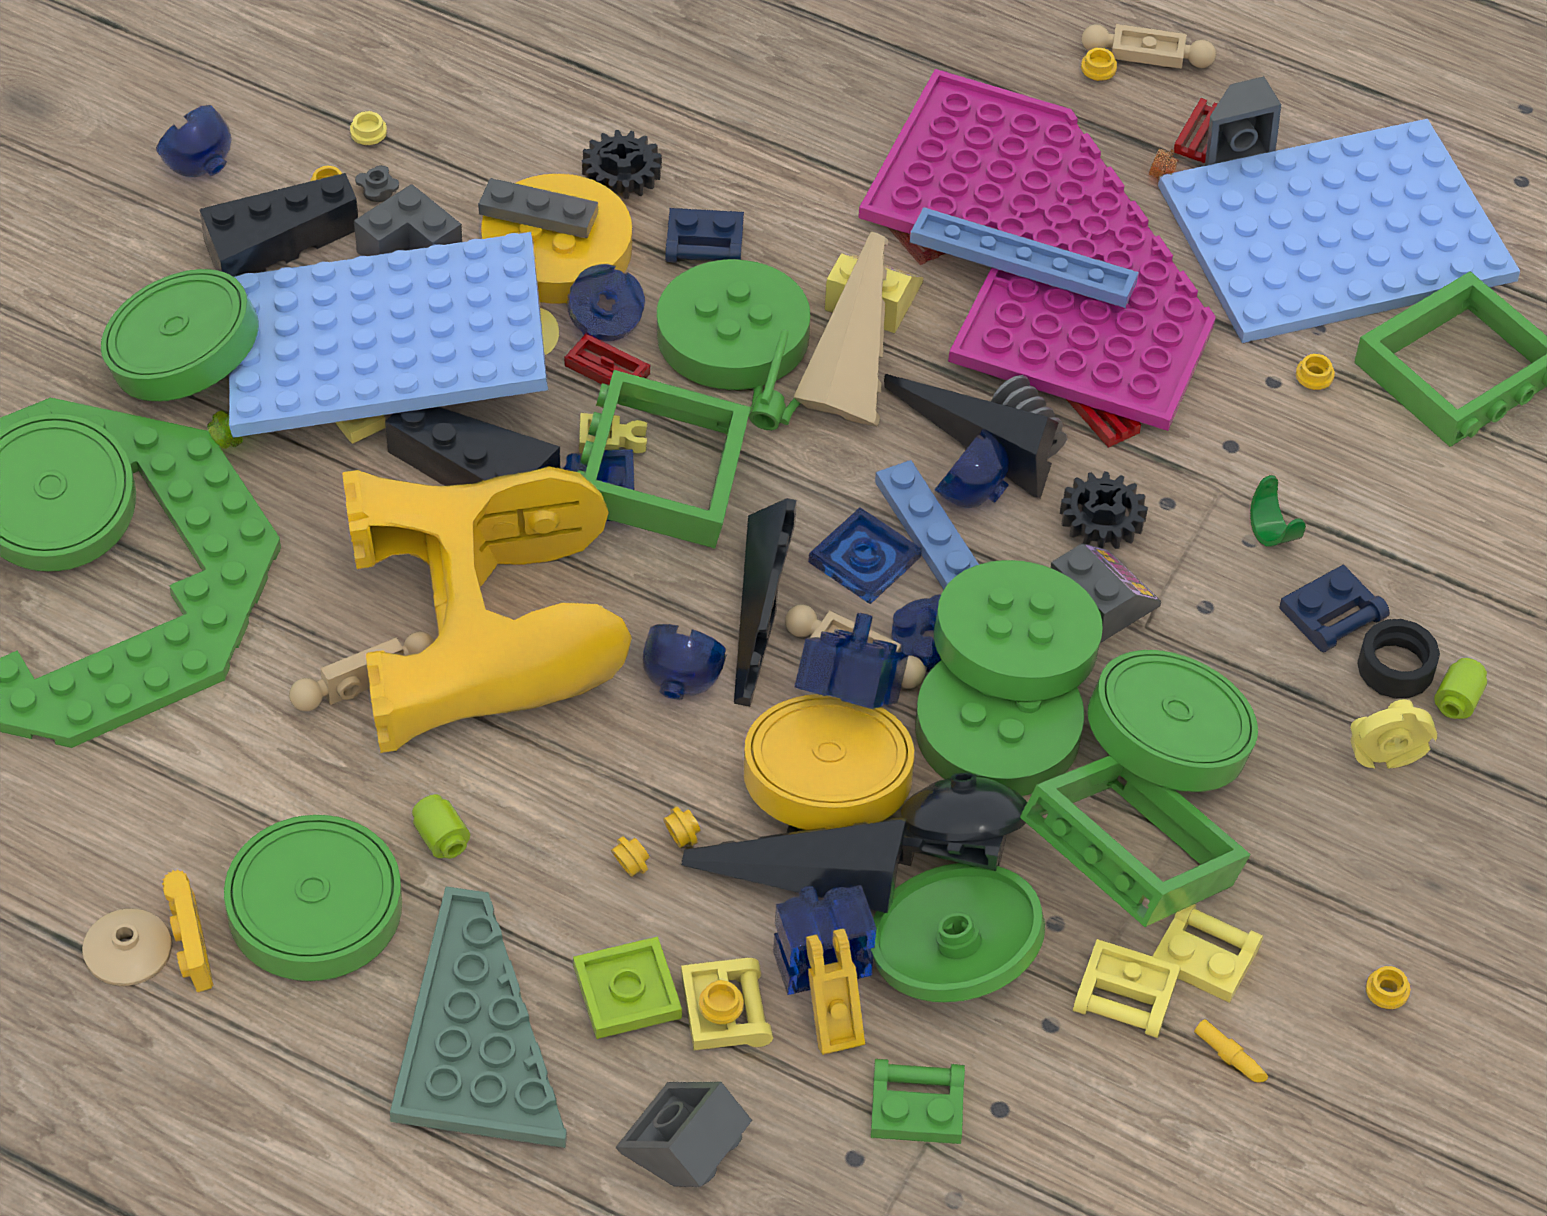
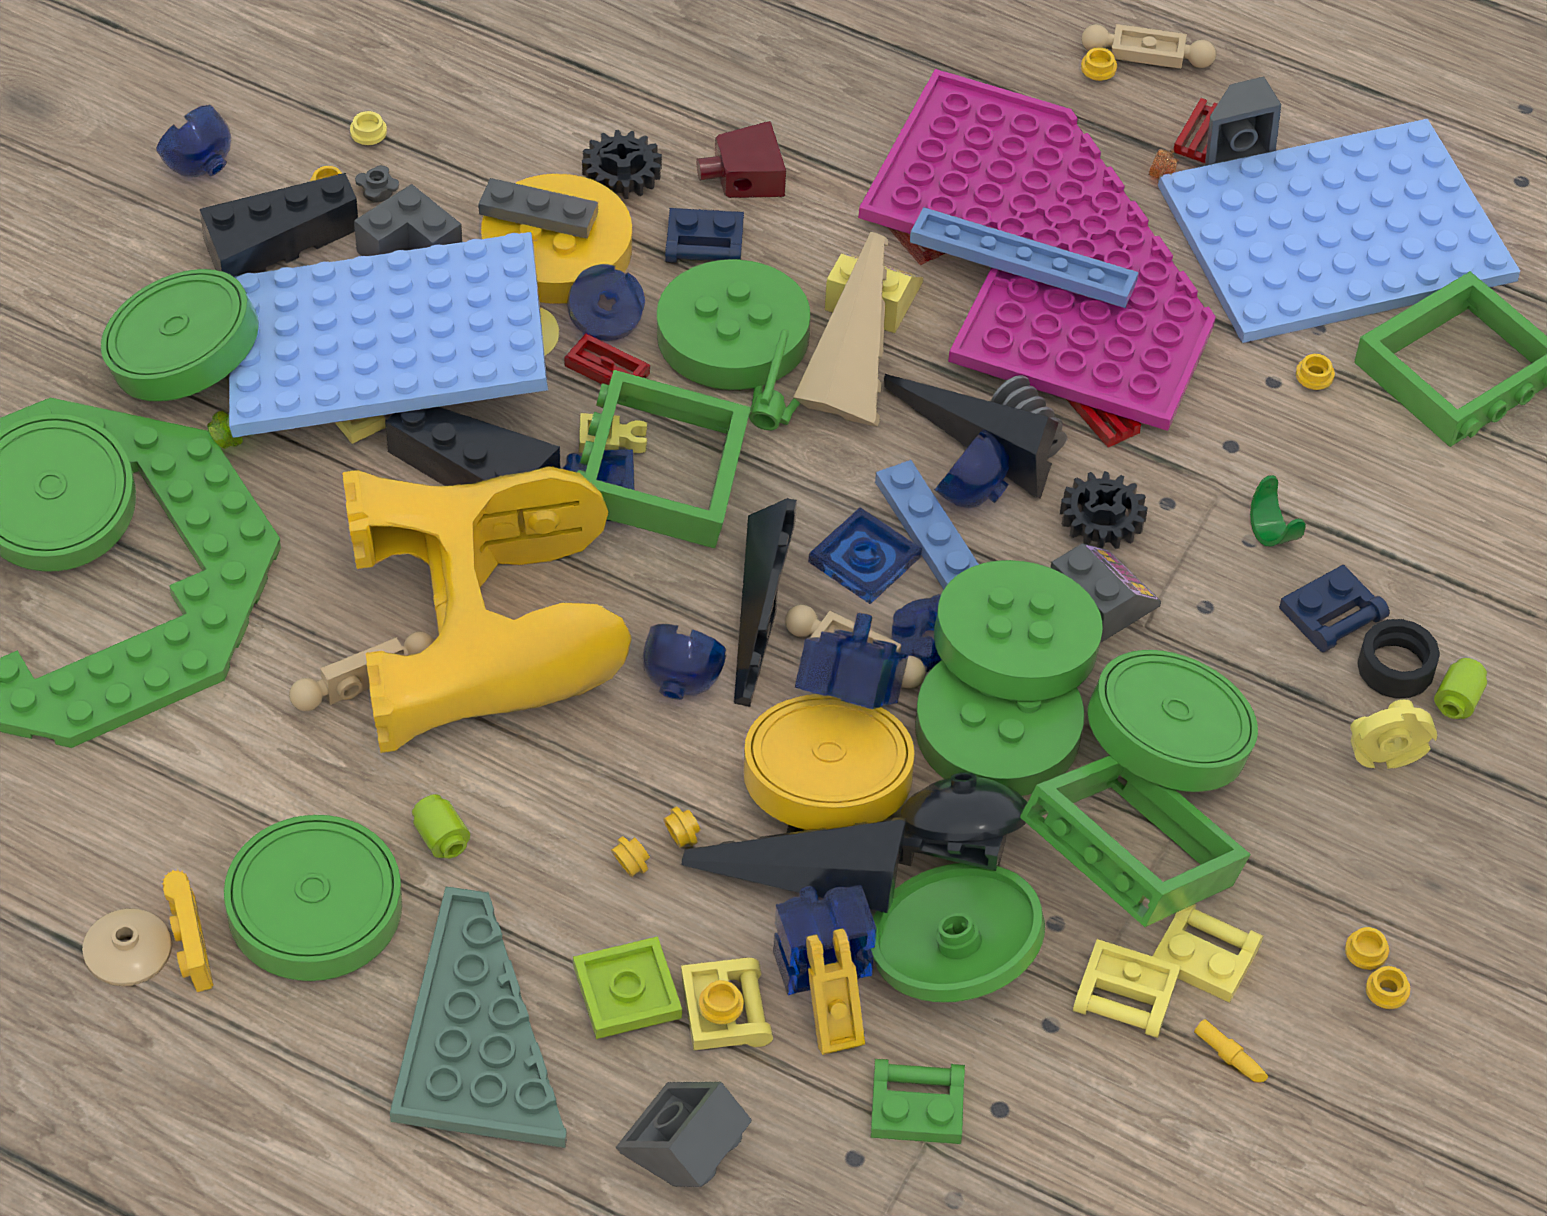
none -> dark red torso [696,121,786,198]
none -> yellow plate [1345,927,1389,970]

